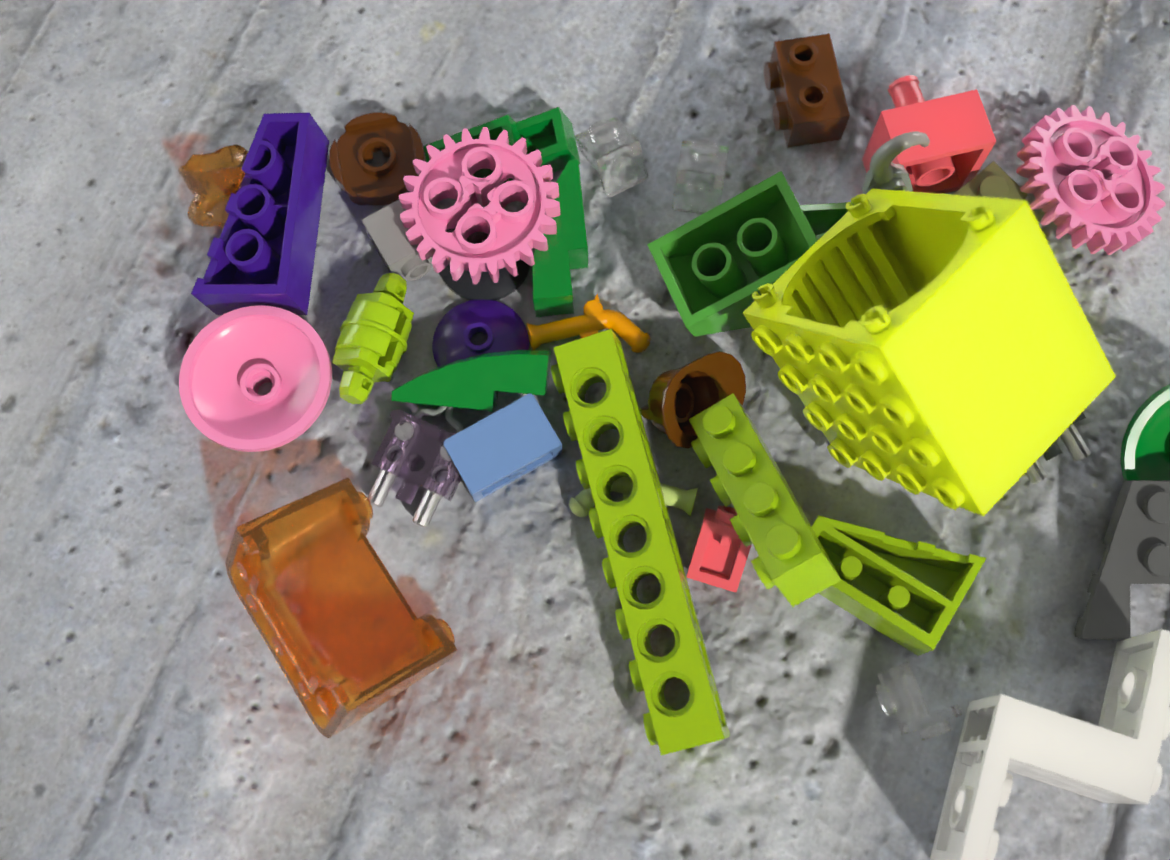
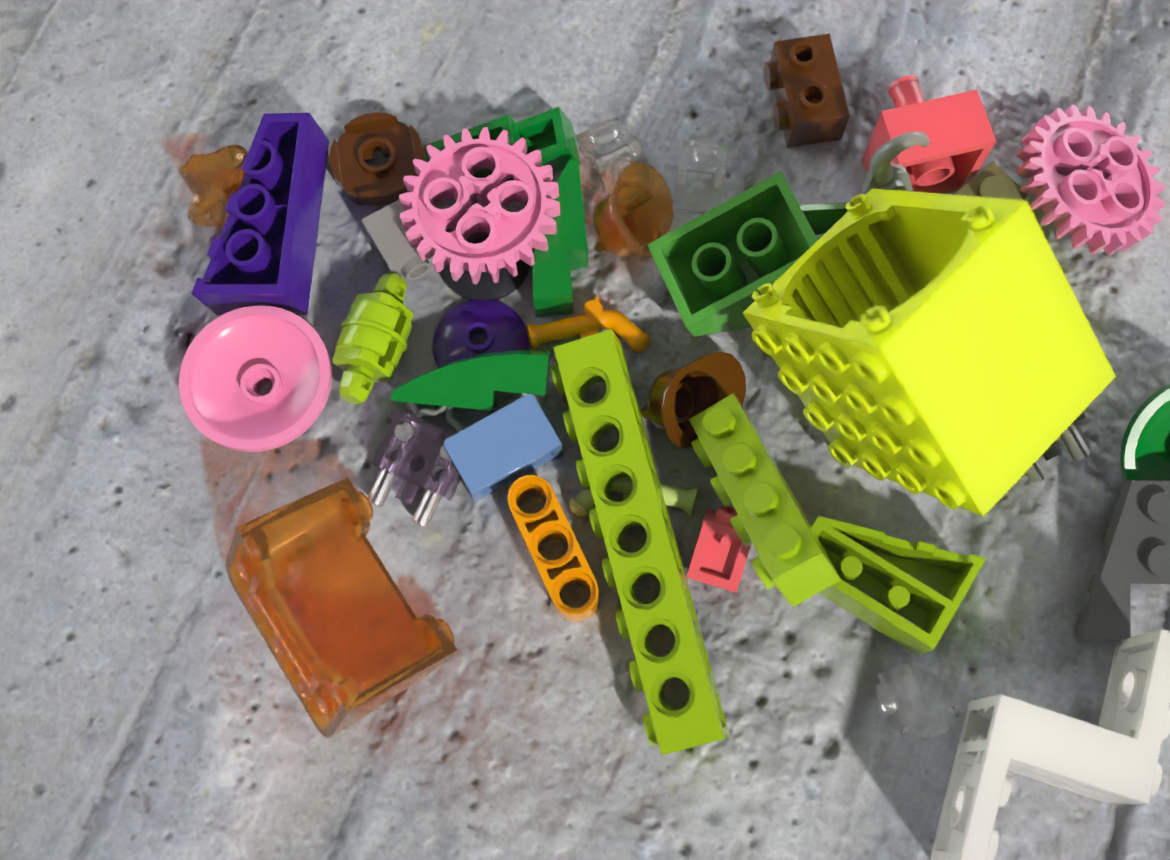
none -> light orange beam [507,475,599,622]
none -> clear orange piece [593,162,674,258]

